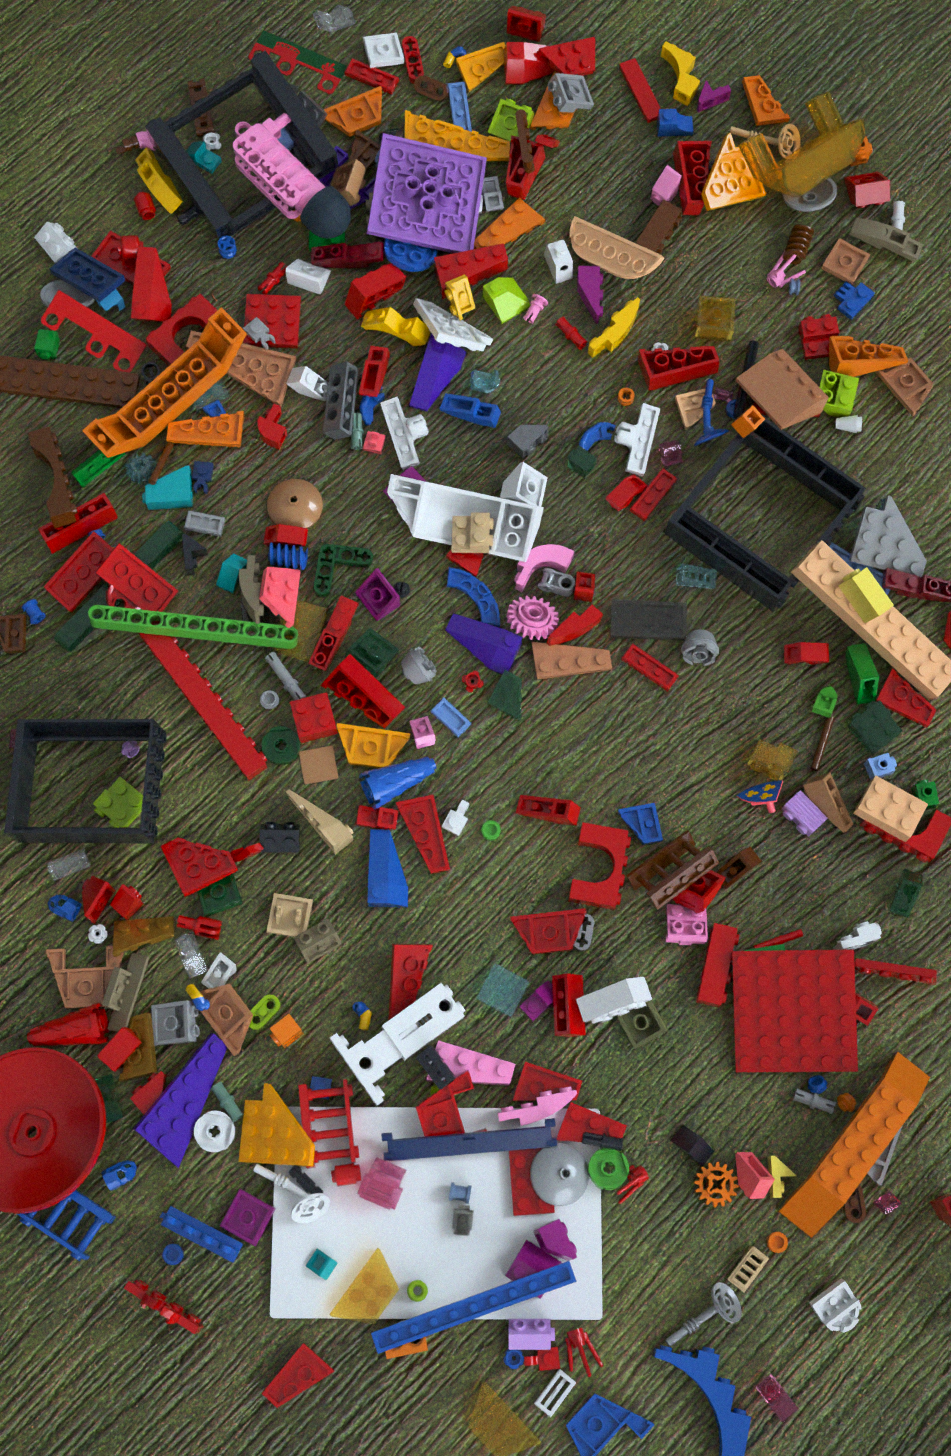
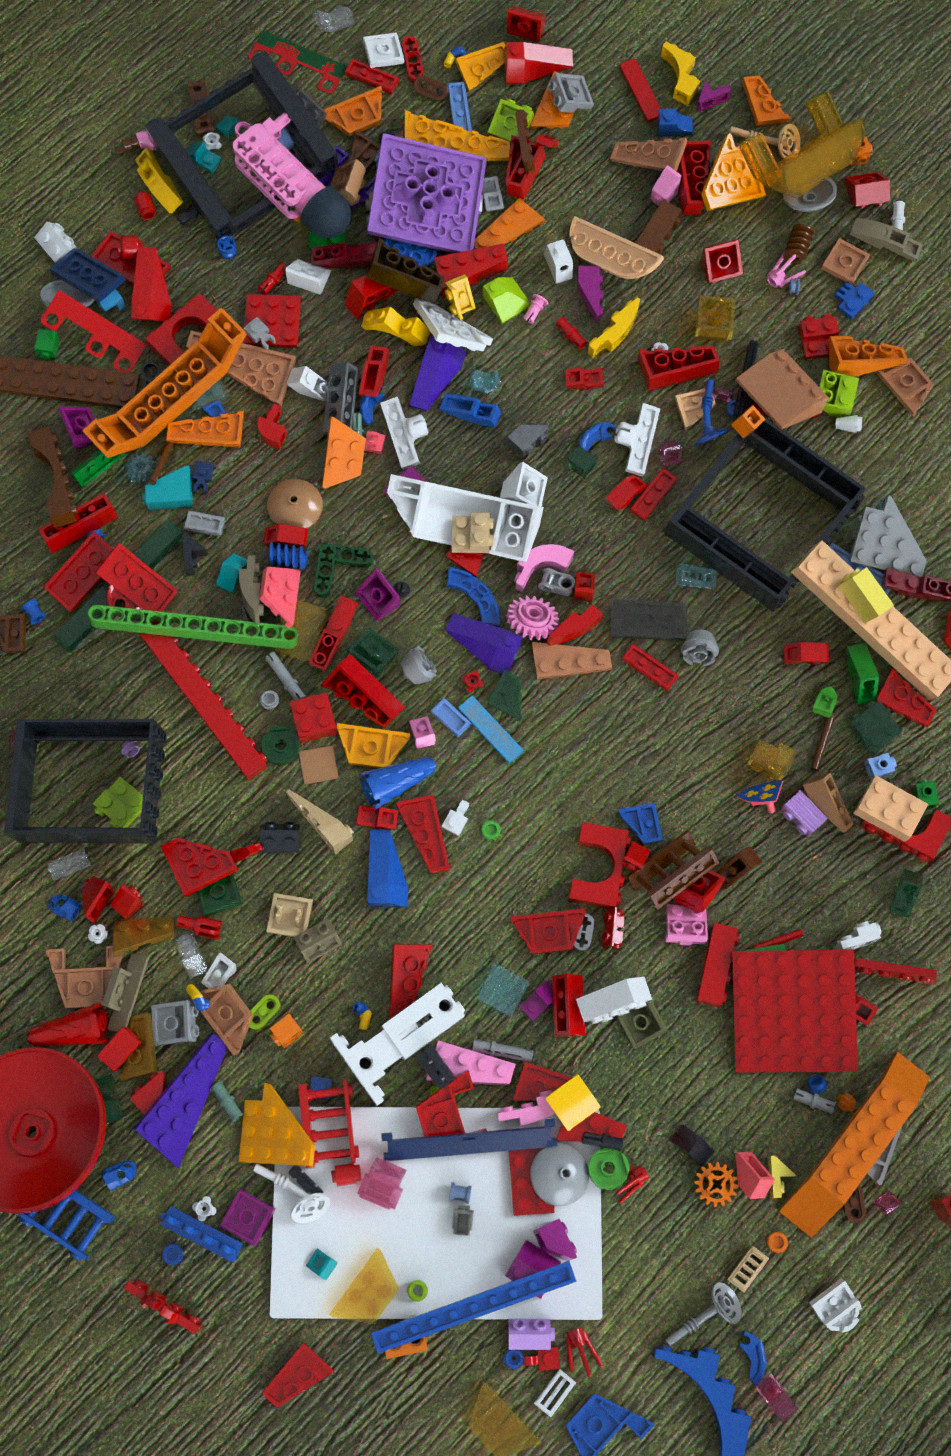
white plate [194,1111,235,1153] -> none
red slope [516,795,581,826] -> none
red wing [537,37,595,76] -> none
orange bush [618,388,635,406] -> none
none -> magenta slope [58,406,94,450]
none -> white plate [192,1196,216,1221]
none -> teal slope [215,115,239,138]
none -> orange wing [321,416,366,488]
none -> dark brown wedge [366,238,444,304]
none -> dark azure tile [458,695,524,764]
none -> light grey pin [472,1039,533,1063]
none -> yellow slope [545,1074,601,1131]
none -> red slope [565,367,604,389]
none -> red hinge [602,907,625,949]
none -> nougat wing [610,138,687,171]
none -> red slope [622,841,650,871]
none -> red slope [700,239,743,283]
none -> blue piece [739,1331,767,1385]

